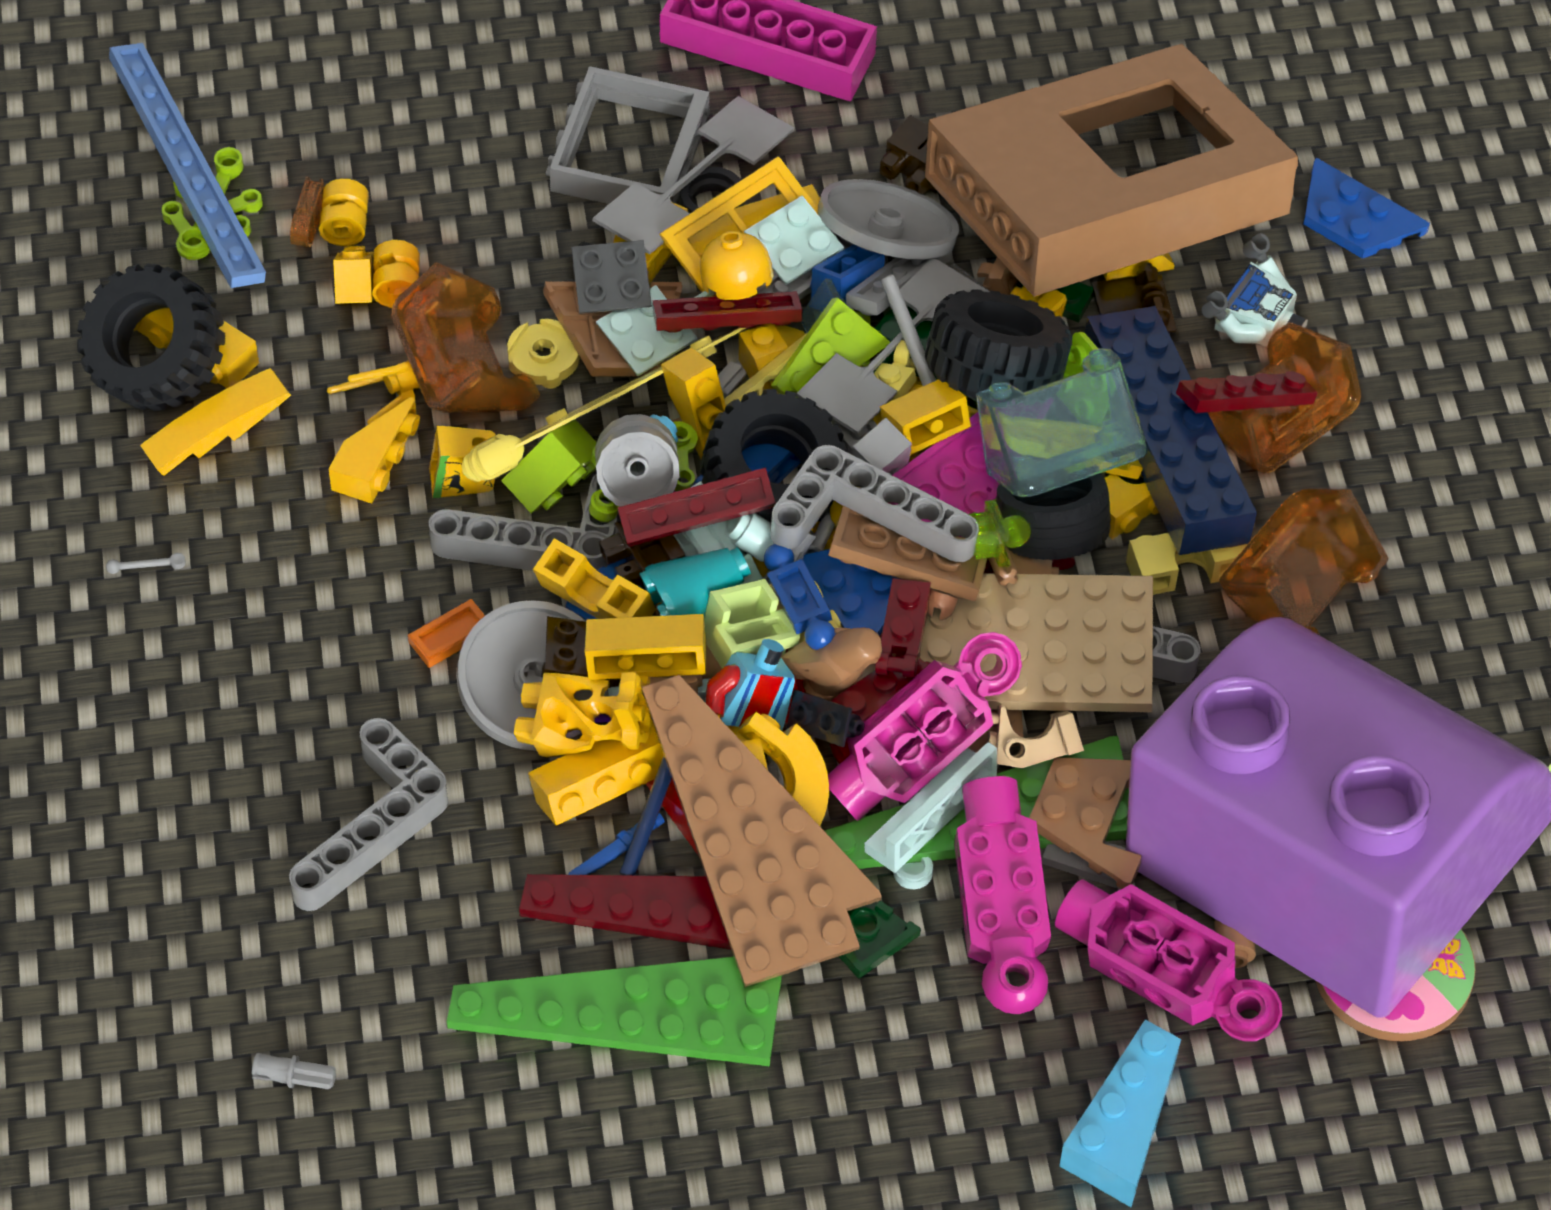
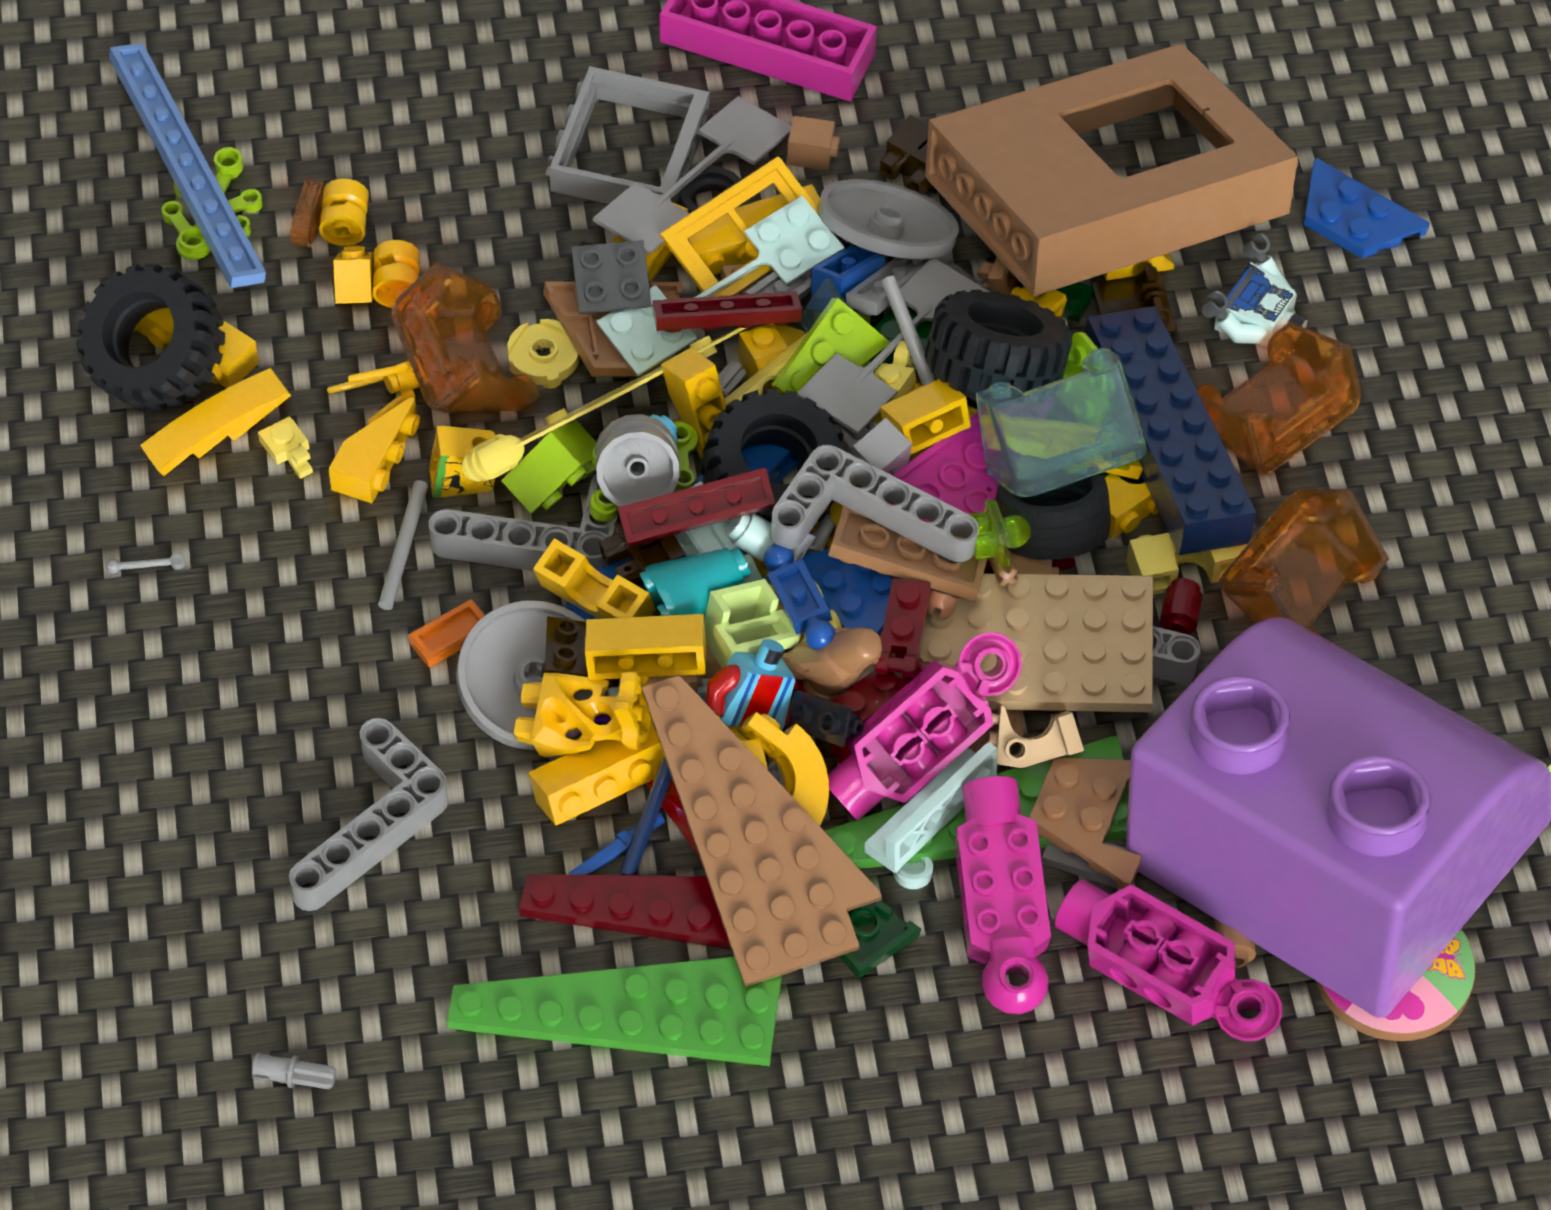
yellow cylinder [700,231,774,300] -> none
medium azure wedge [1059,1019,1181,1207] -> none
dark red plate [1176,371,1318,413] -> none
none -> light yellow plate [258,416,313,479]
none -> light grey bar [378,480,428,610]
none -> medium nougat brick [787,116,840,170]
none -> dark red brick [1160,578,1203,634]

